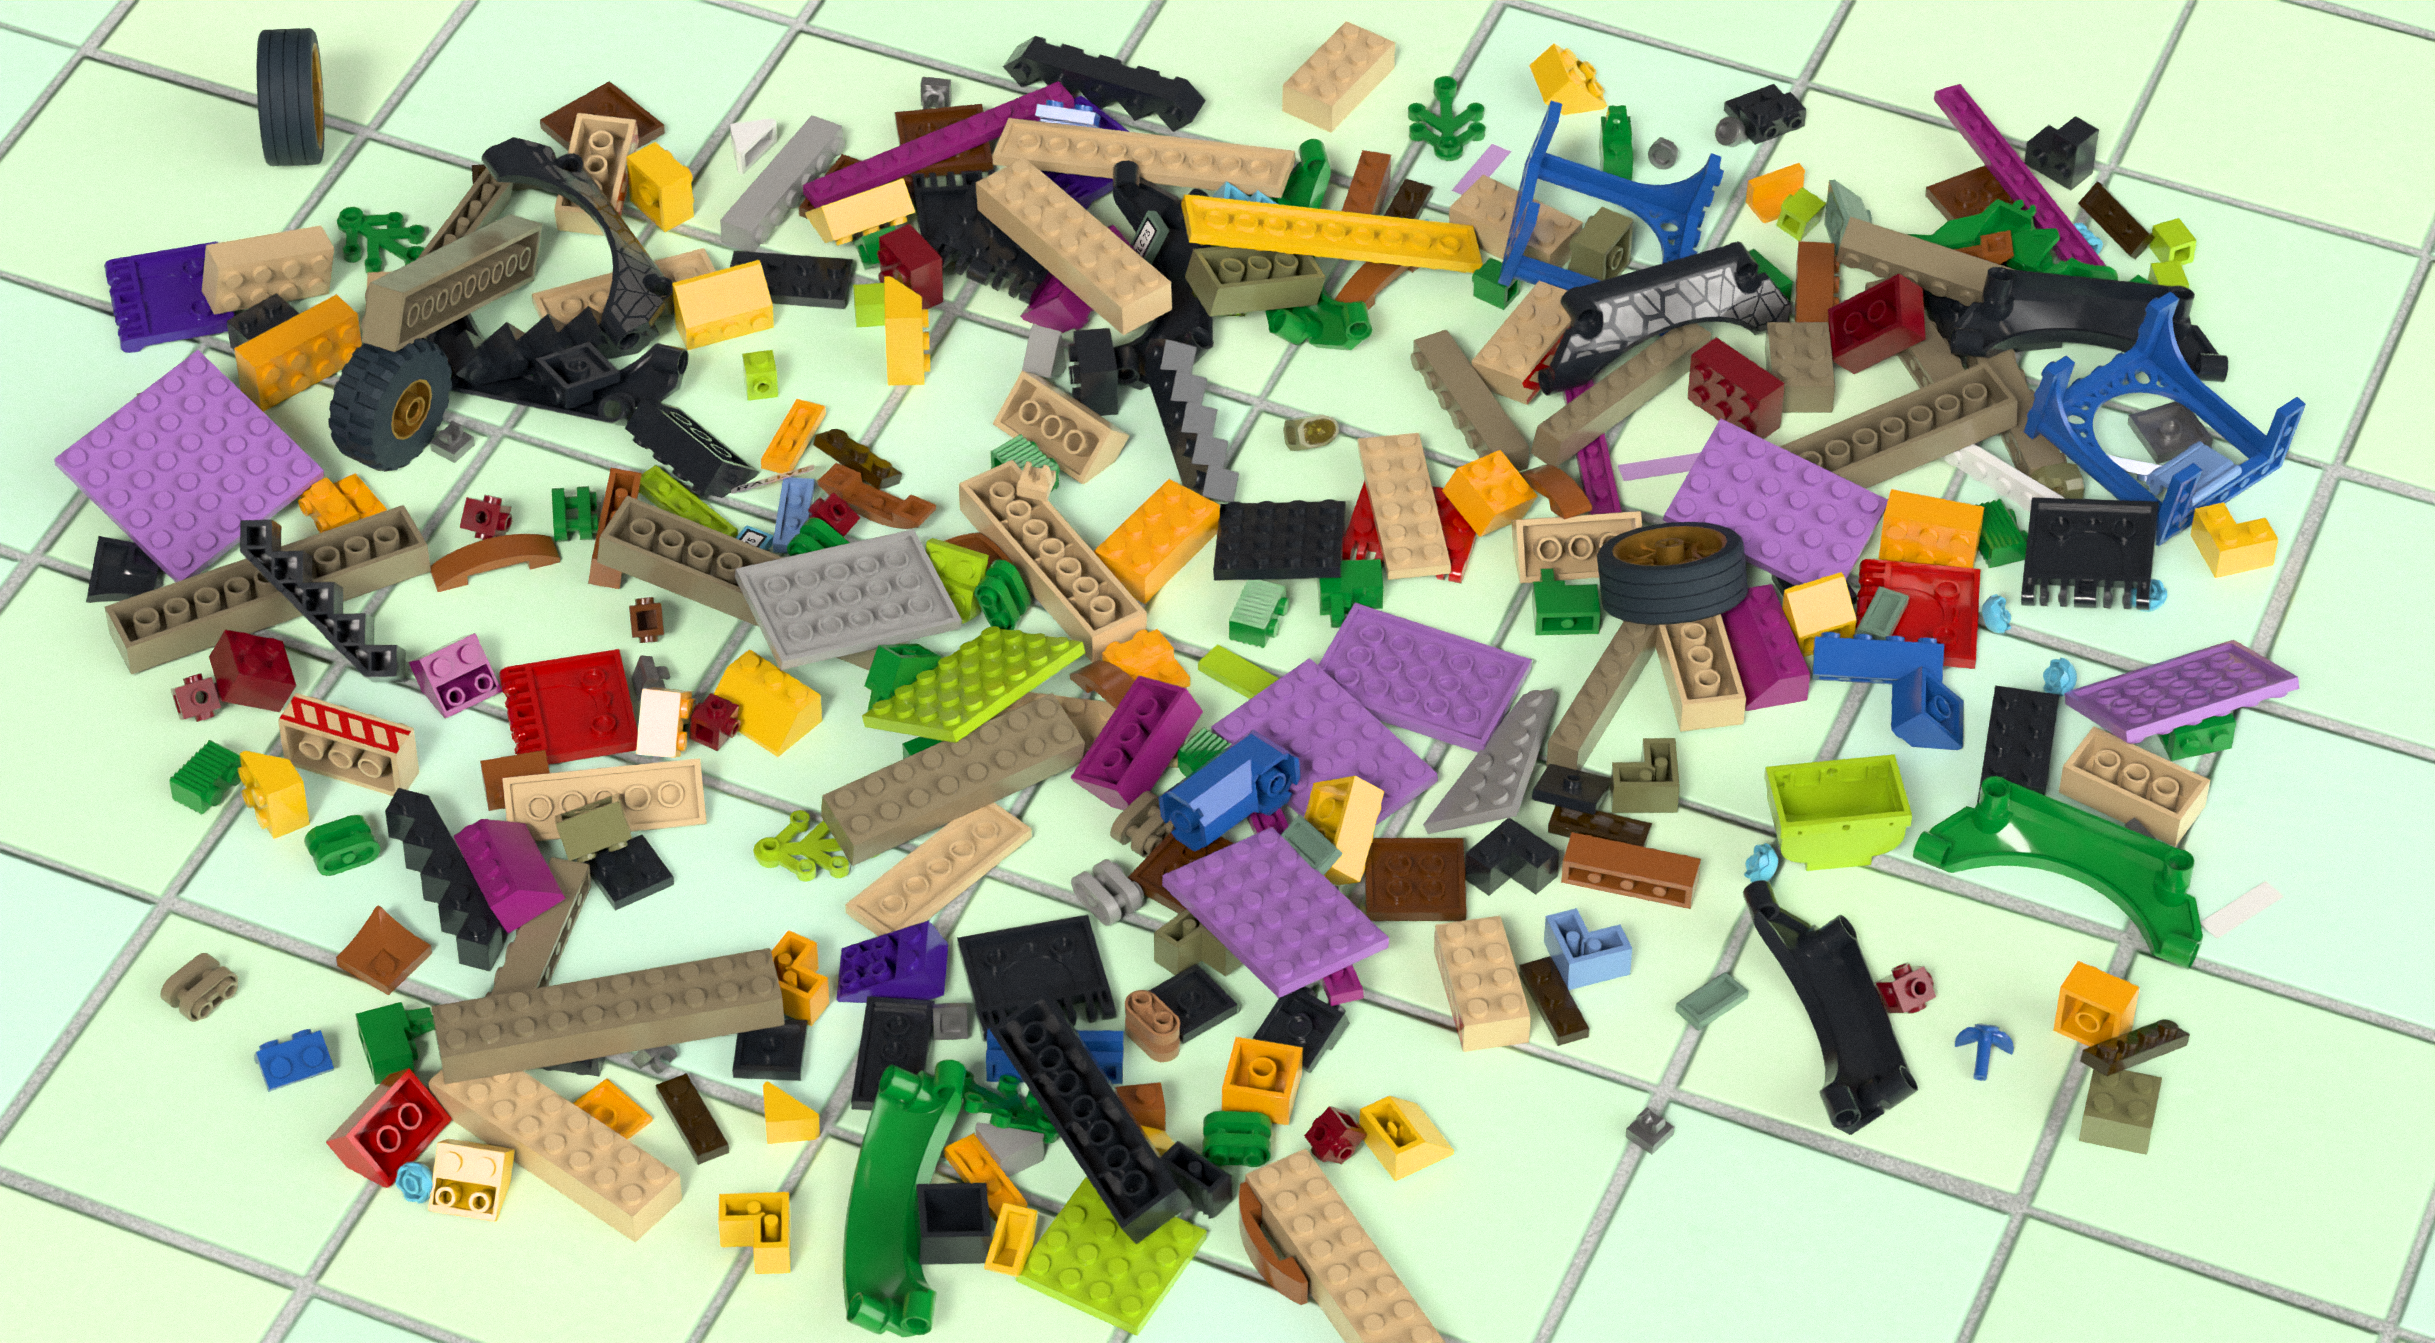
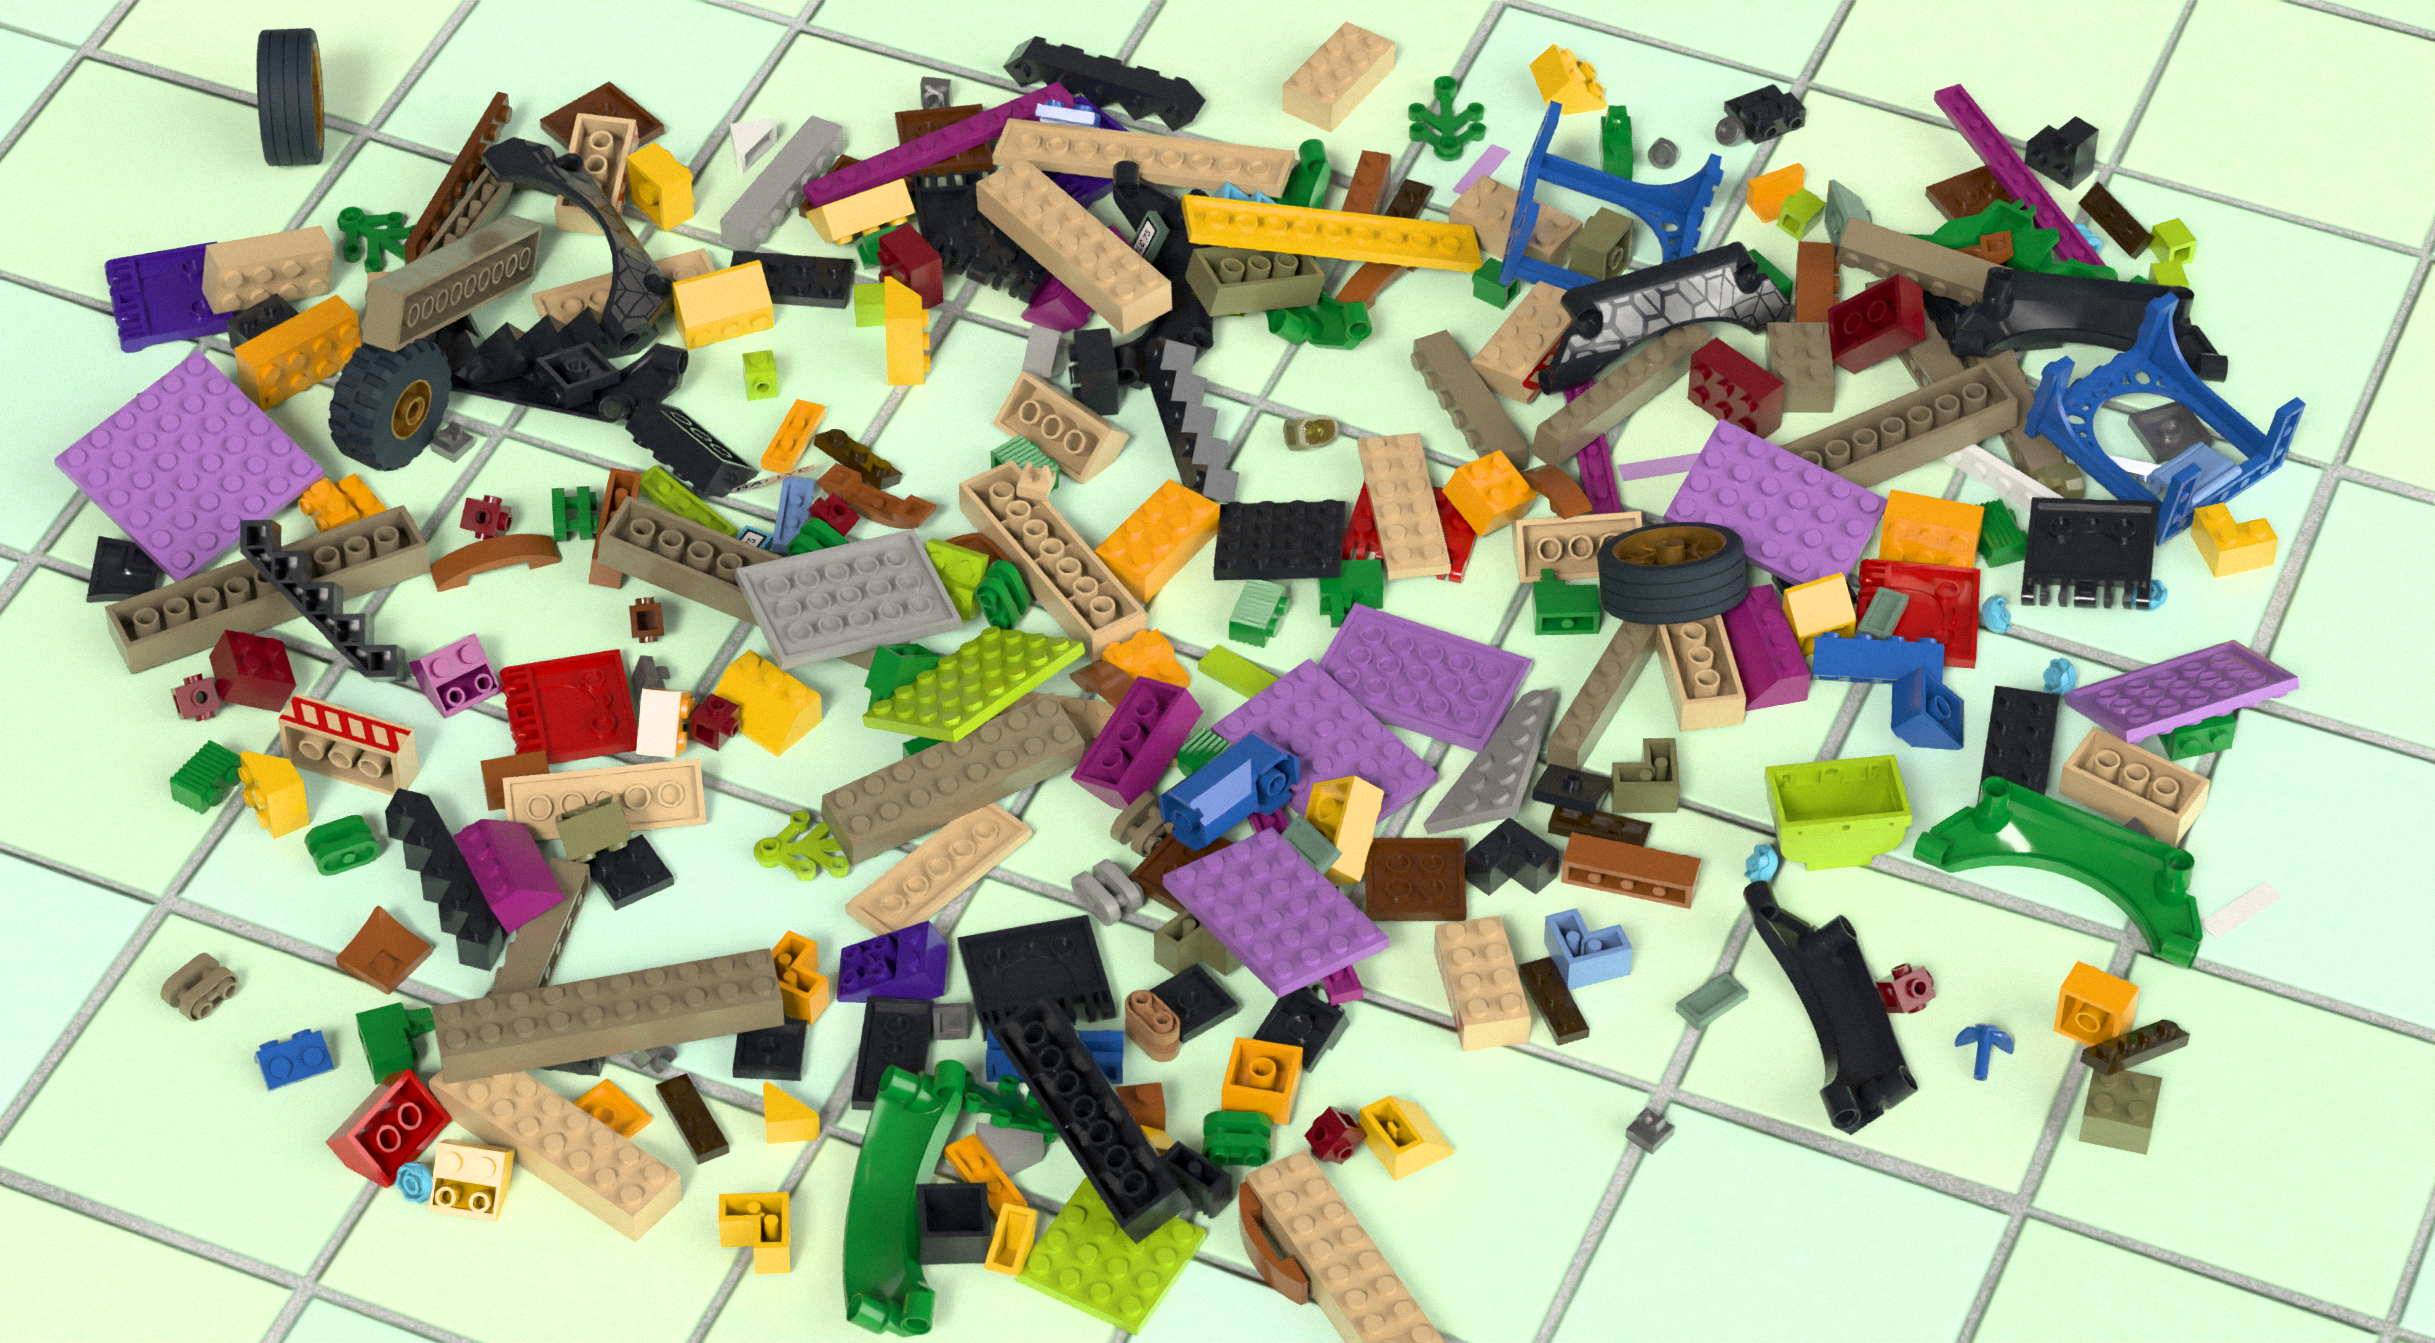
none -> reddish brown plate [404,91,513,264]

